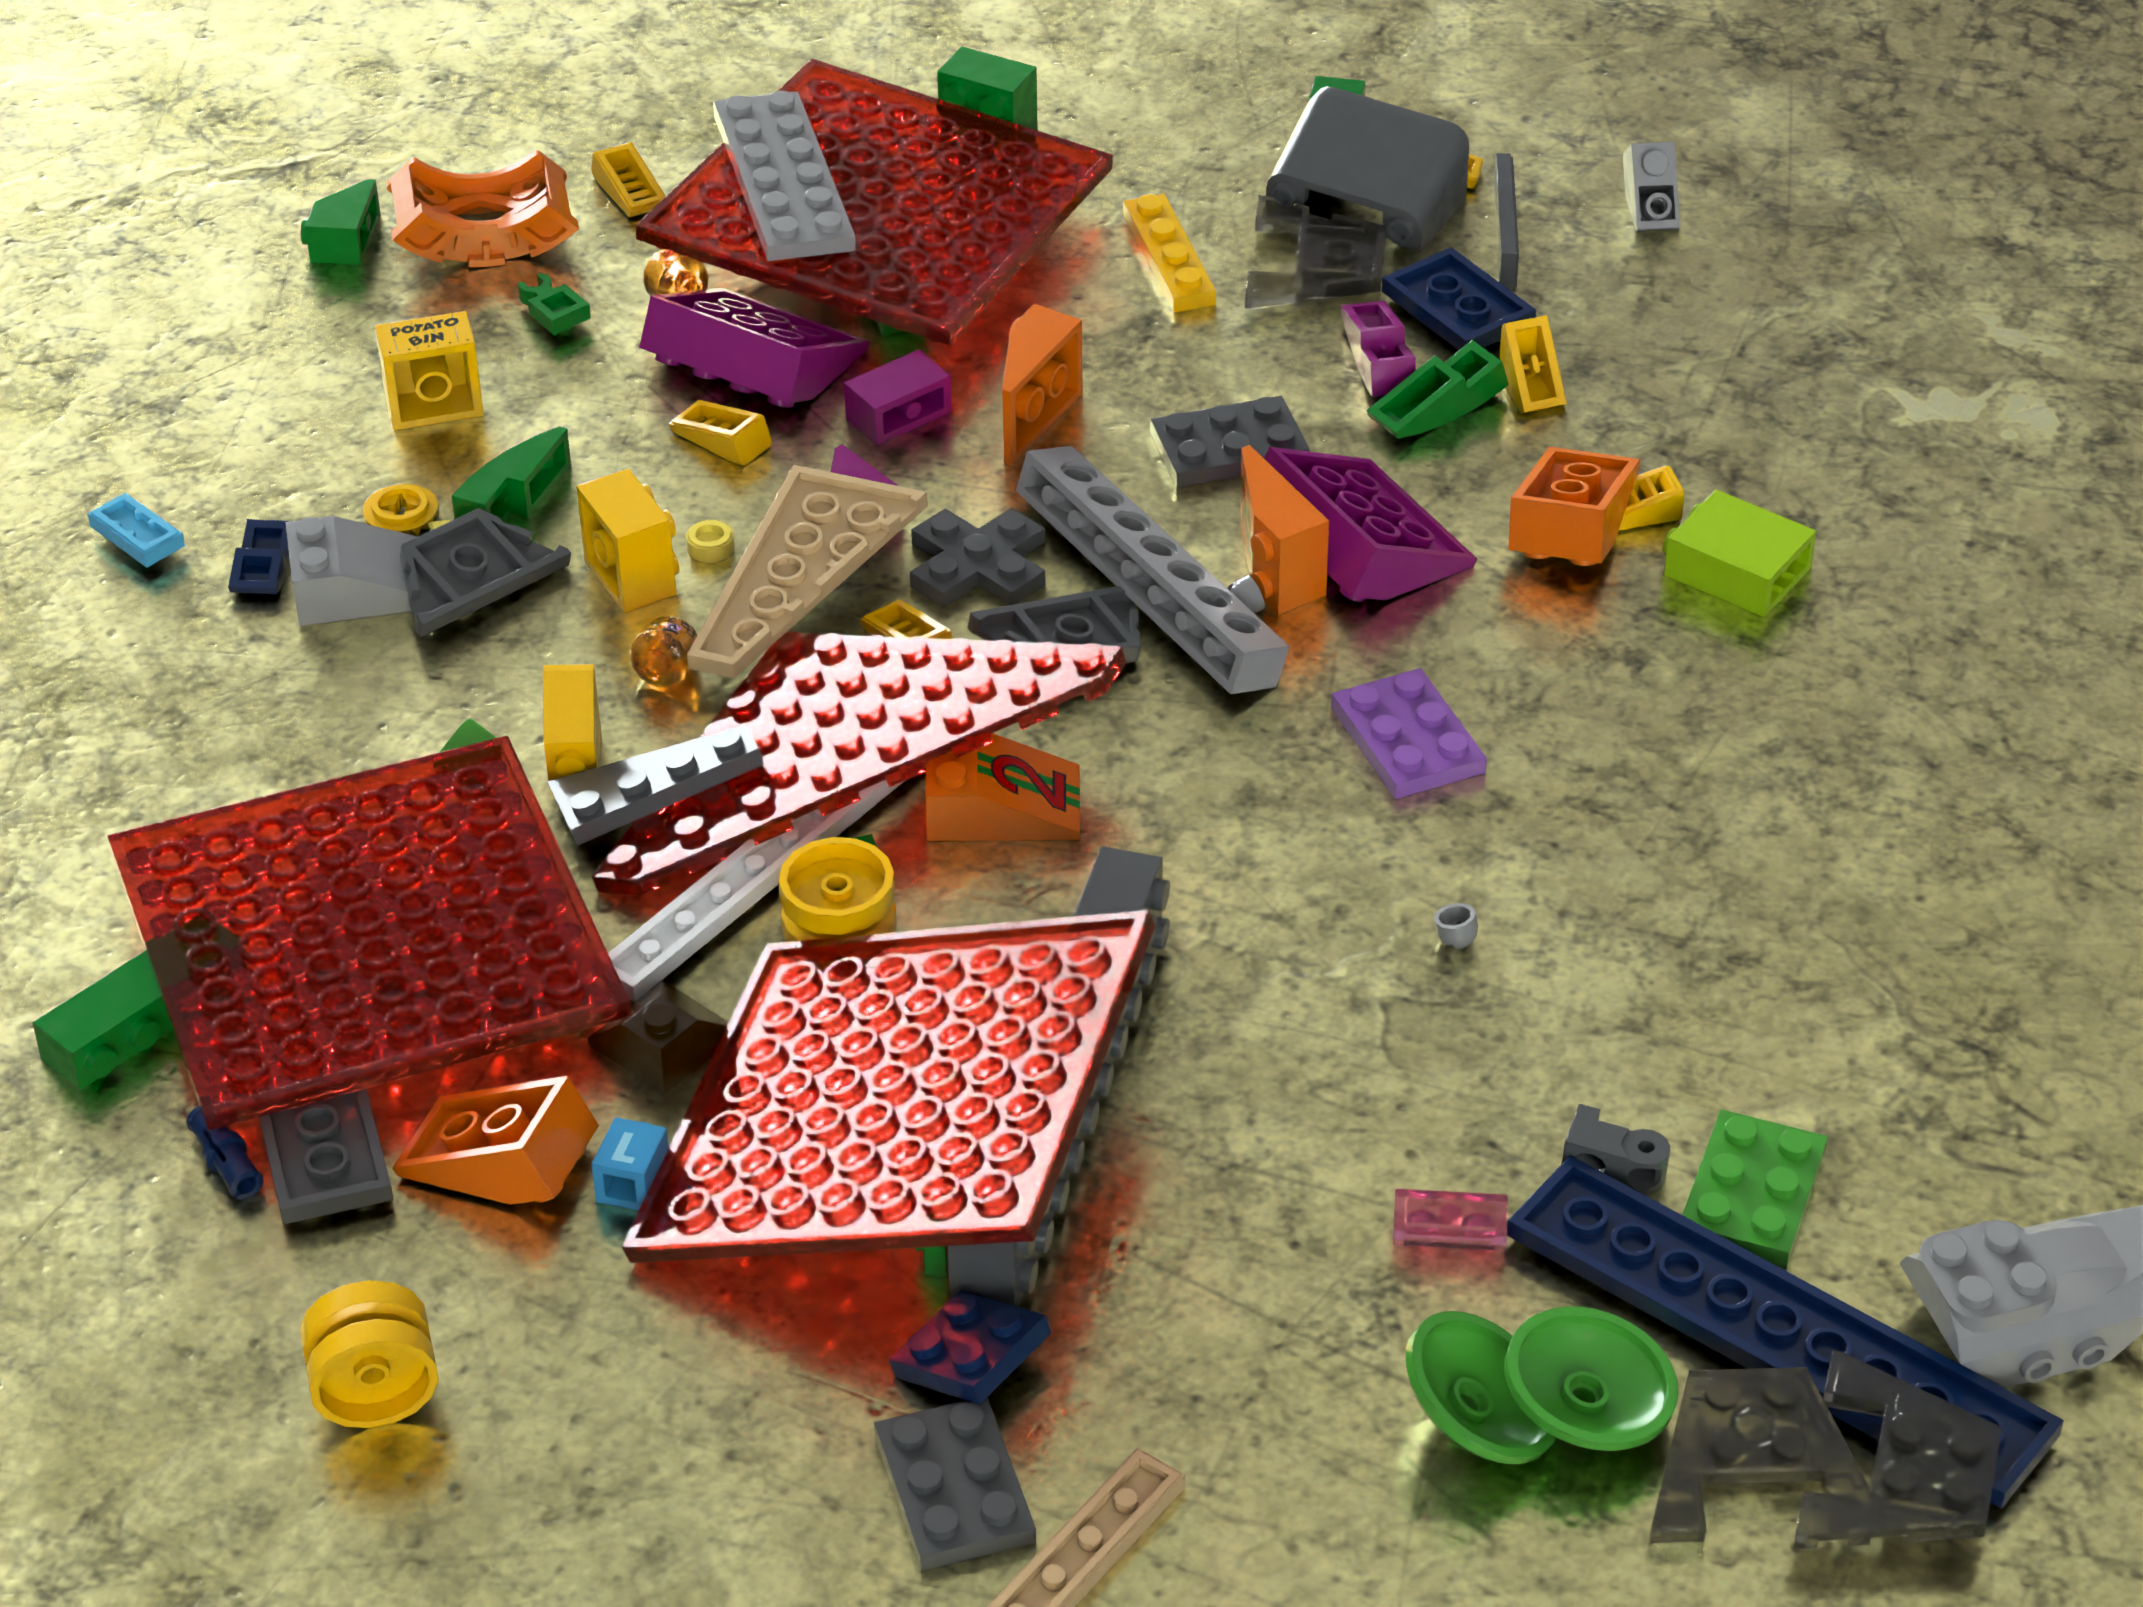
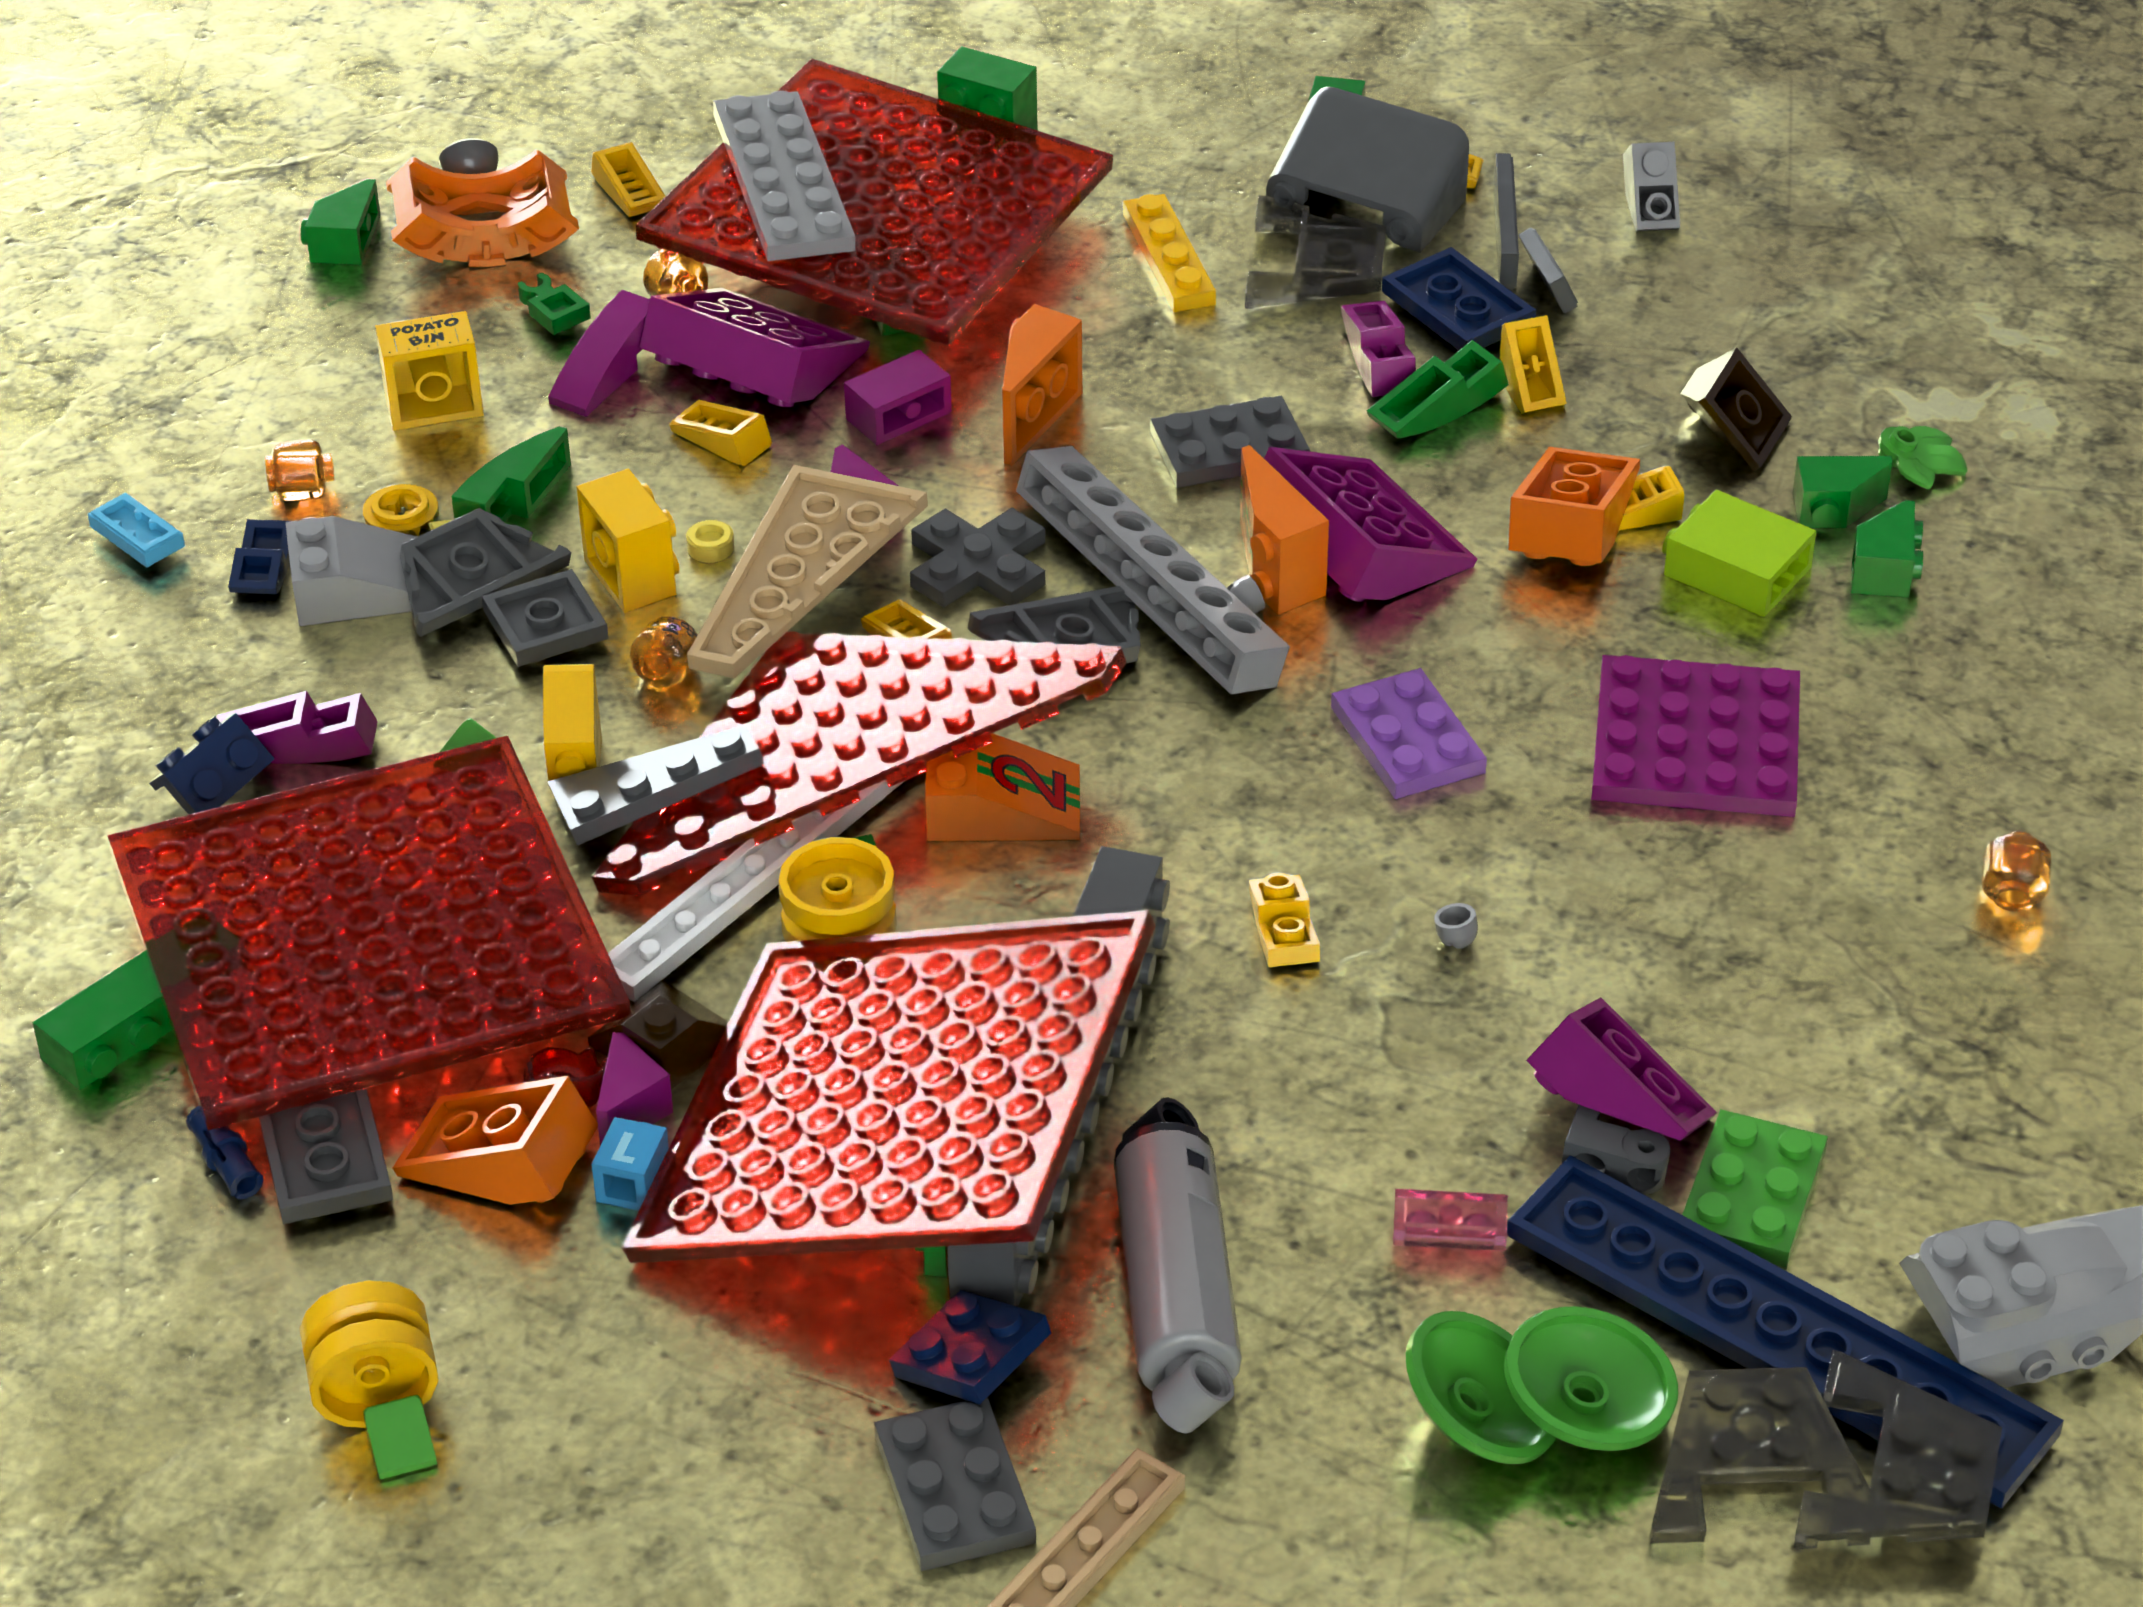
none -> dark blue bracket [149,713,275,824]
none -> magenta slope [216,691,378,764]
none -> clear orange head [265,439,335,502]
none -> bright green slope [363,1395,437,1479]
none -> dark grey brick [439,138,499,174]
none -> dark grey plate [482,569,609,667]
none -> clear red hair [523,1047,607,1109]
none -> magenta slope [548,290,650,417]
none -> magenta slope [596,1032,673,1146]
none -> light grey piece [1114,1097,1242,1434]
none -> yellow slope [1249,873,1320,968]
none -> tile [1518,227,1578,314]
none -> magenta slope [1526,997,1717,1141]
none -> magenta plate [1591,655,1800,817]
none -> dark brown slope [1681,348,1792,471]
none -> green slope [1792,456,1893,528]
none -> green slope [1851,500,1923,598]
none -> bright green plate [1878,426,1968,489]
none -> clear orange head [1981,832,2052,911]

